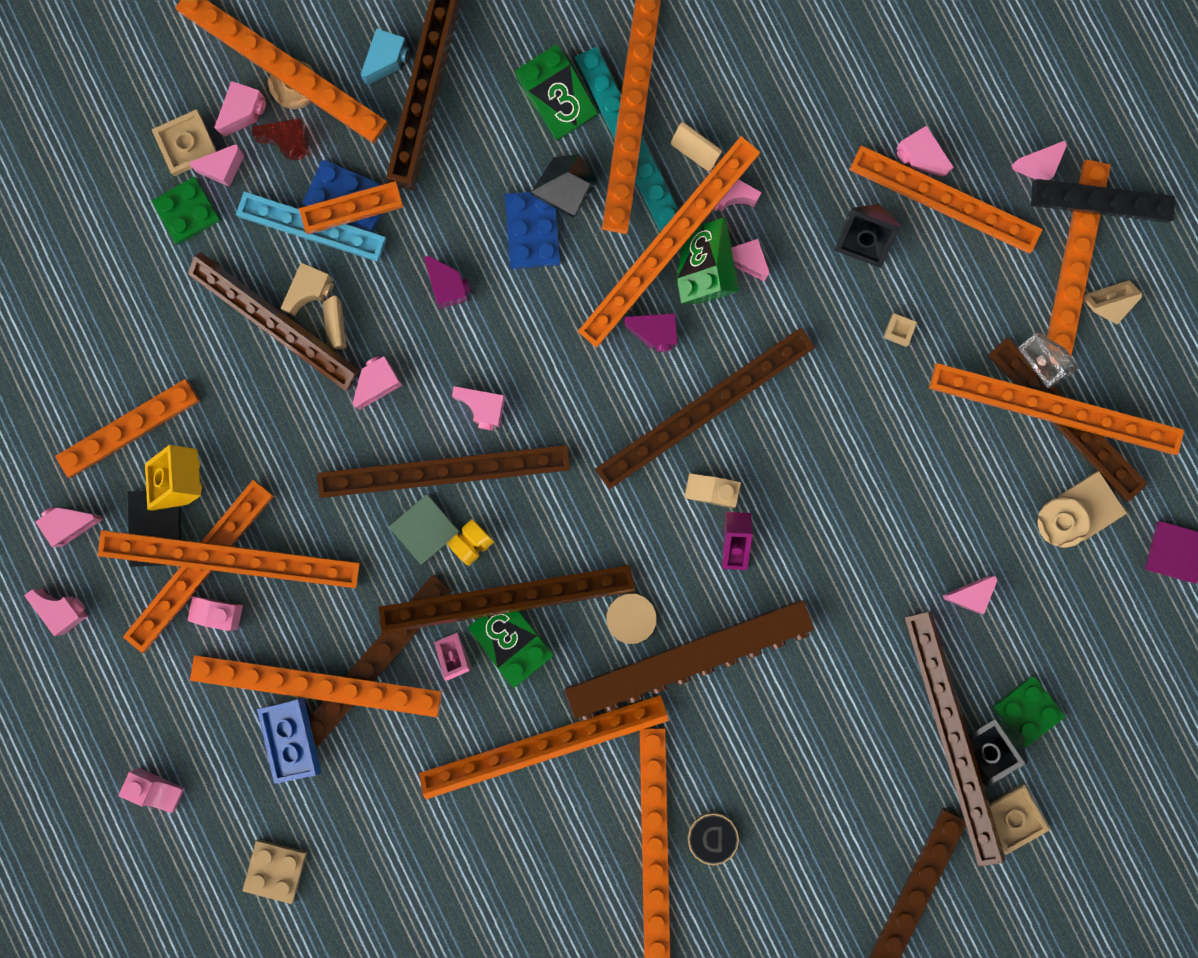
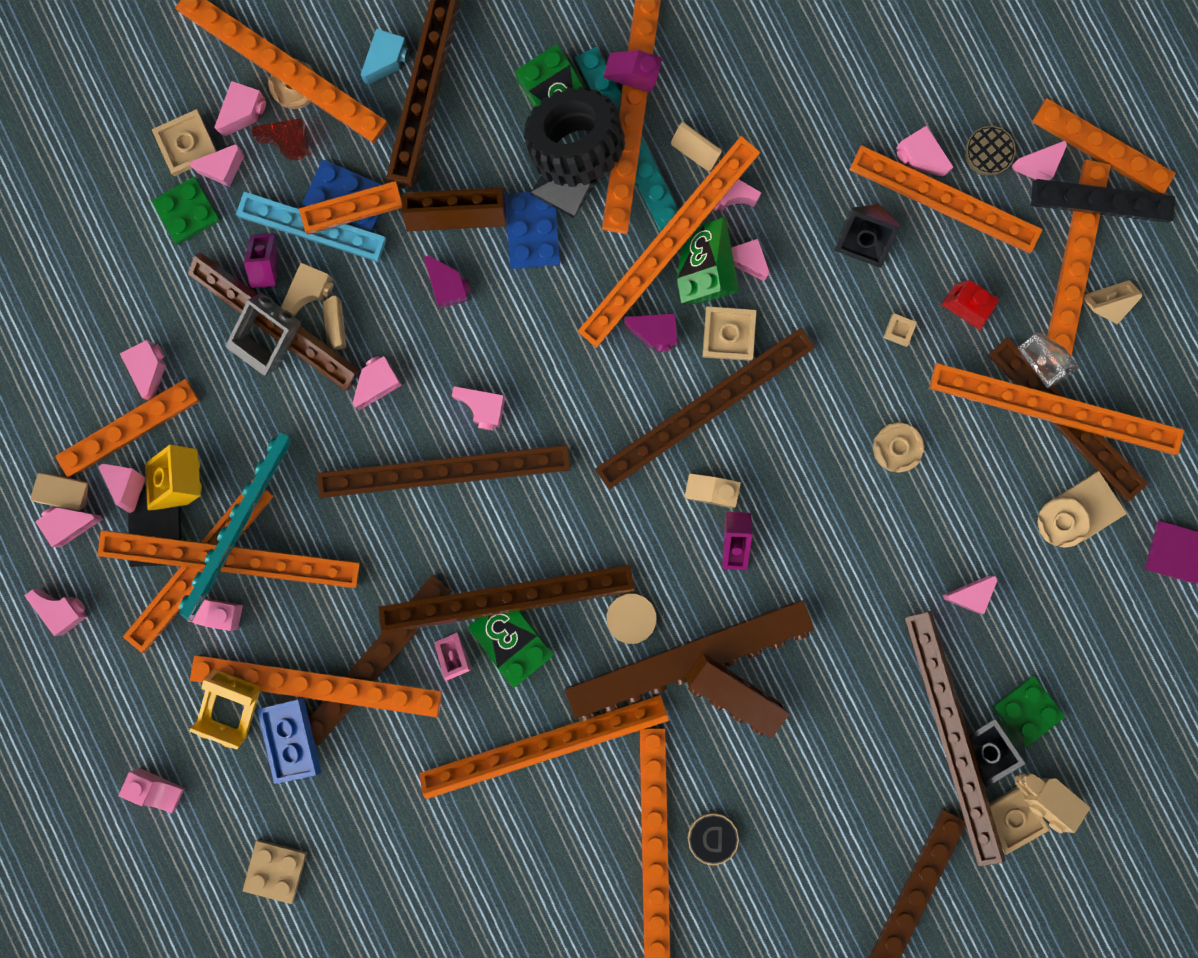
sand green tile [389,494,460,565] -> none
yellow wheel [446,519,494,566] -> none
none -> tan slope [31,472,88,511]
none -> bright pink slope [98,464,146,513]
none -> bright pink slope [120,340,166,401]
none -> teal plate [179,432,291,622]
none -> yellow window [190,669,261,749]
none -> dark grey window [225,293,301,376]
none -> magenta slope [244,233,279,288]
none -> reddish brown brick [402,188,506,232]
none -> black tyre [524,87,625,187]
none -> magenta slope [603,50,663,93]
none -> reddish brown brick [685,653,790,738]
none -> tan plate [702,306,756,361]
none -> tan tile [873,422,925,473]
none -> red torso [941,280,999,331]
none -> tile [965,126,1016,176]
none -> tan hinge [1015,773,1090,833]
none -> orange plate [1032,98,1176,195]

